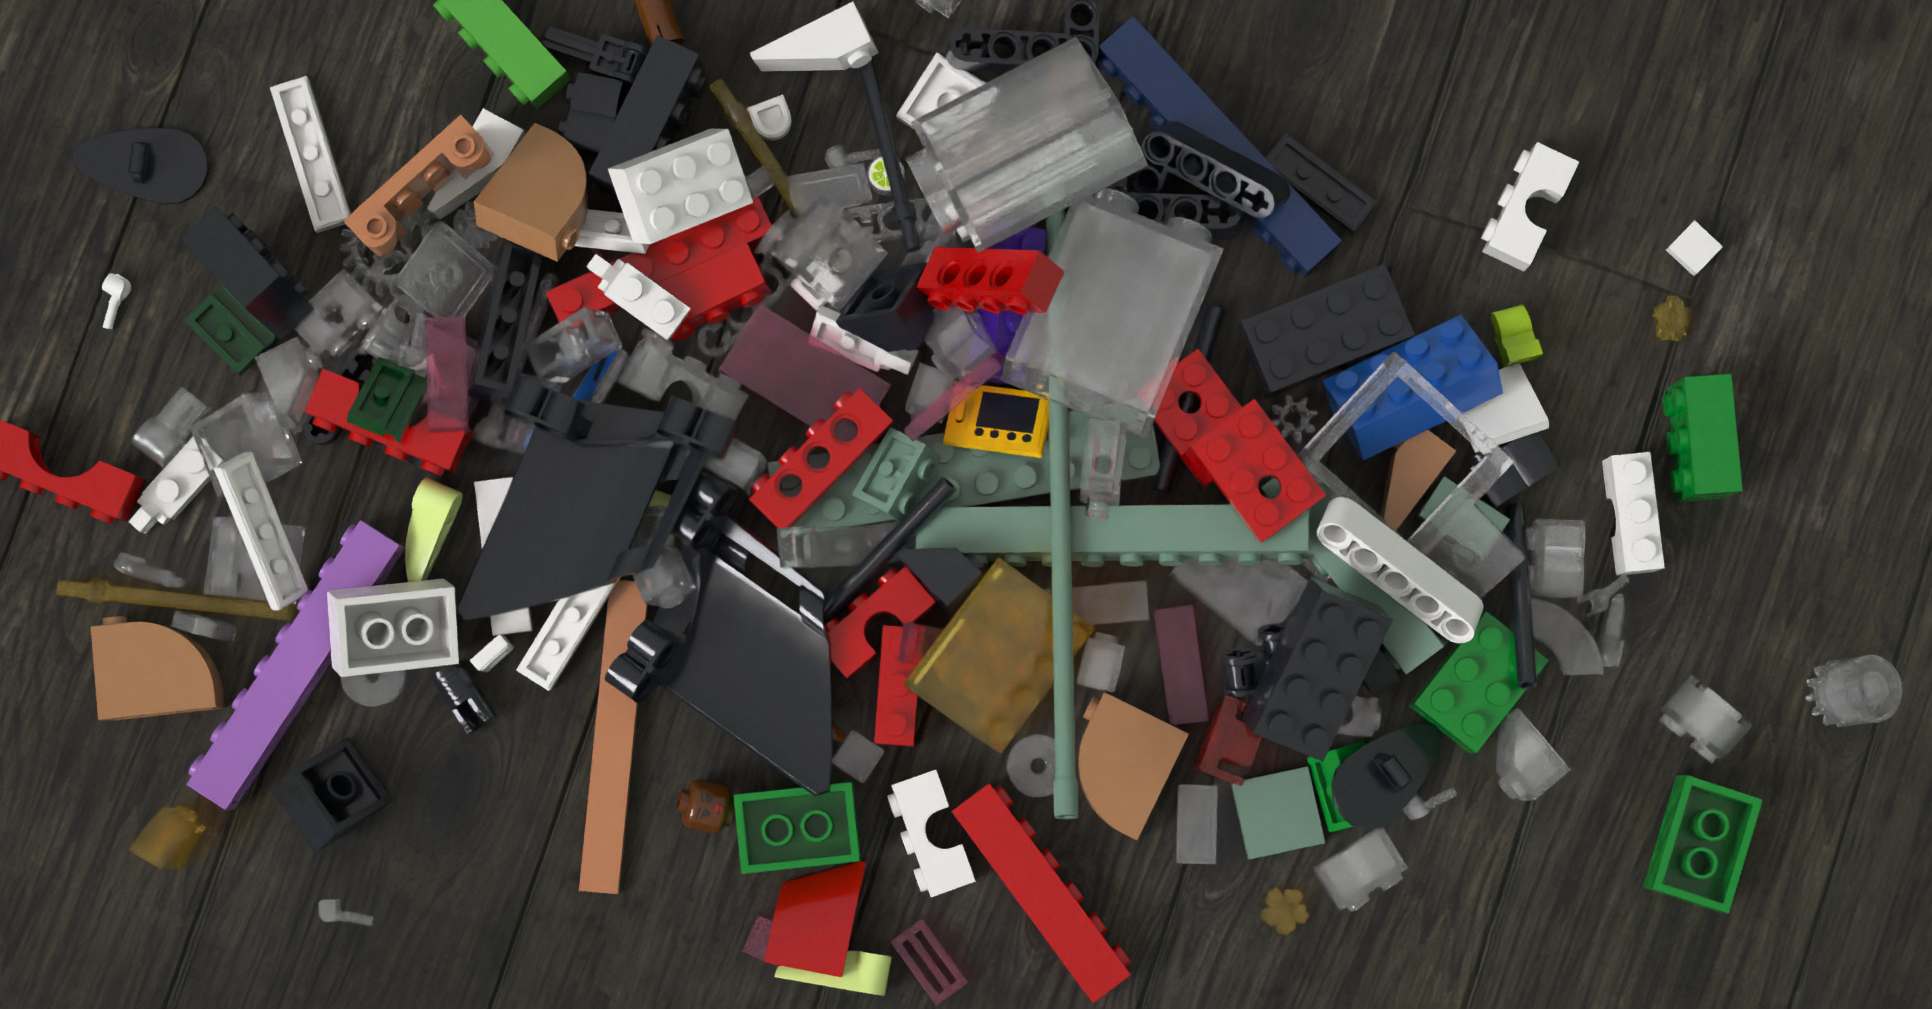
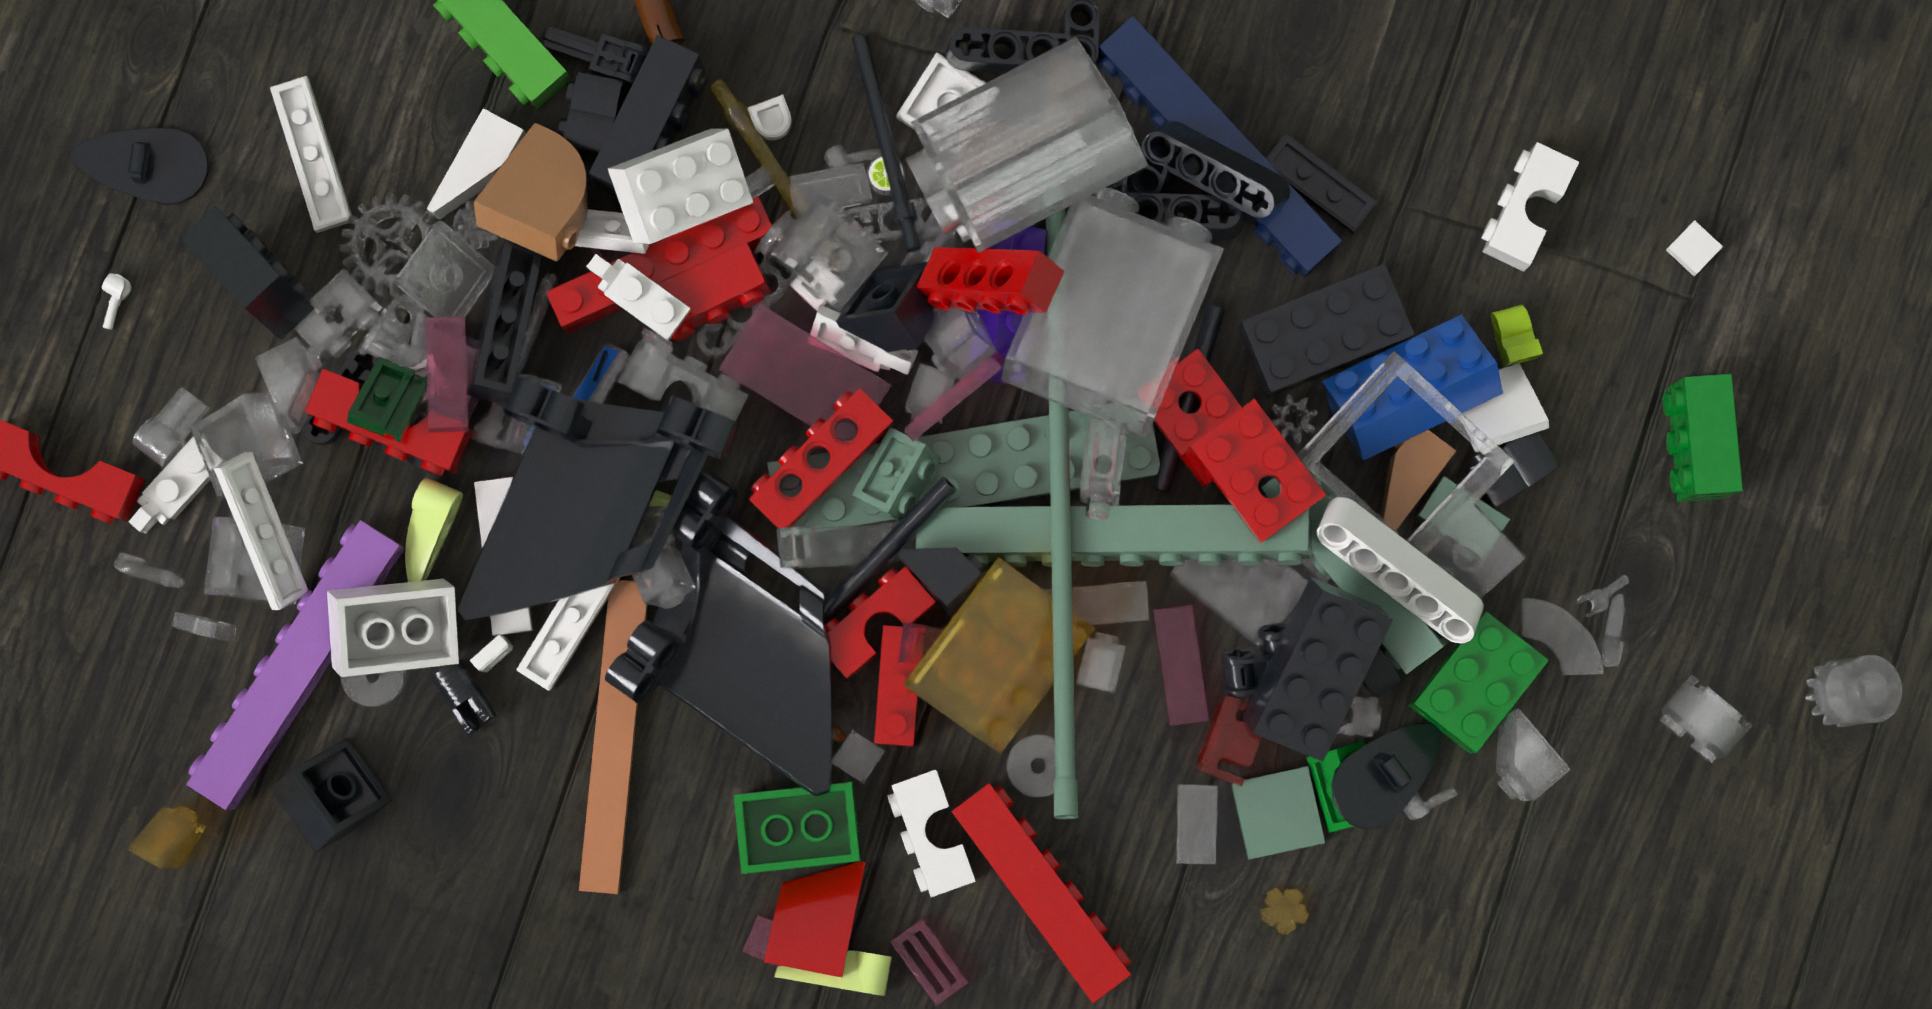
clear yellow bar [57,579,292,621] -> none
medium nougat brick [90,616,225,721] -> none
dark green plate [184,283,279,376] -> none
clear hand [319,899,374,926] -> none
nougat piece [344,115,494,258] -> none
clear brick [524,307,623,384] -> none
reddish brown head [676,779,735,834] -> none
clear brick [703,438,768,496] -> none
white slope [750,2,879,71] -> none
yellow container [943,382,1049,458] -> none
medium nougat brick [1078,692,1189,840] -> none
clear brick [1312,827,1408,912] -> none
black piece [1505,503,1537,689] -> none
clear brick [1526,518,1585,599] -> none
white arch [1602,452,1665,576] -> none
green brick [1642,775,1763,914] -> none
clear yellow plant [1652,295,1691,341] -> none

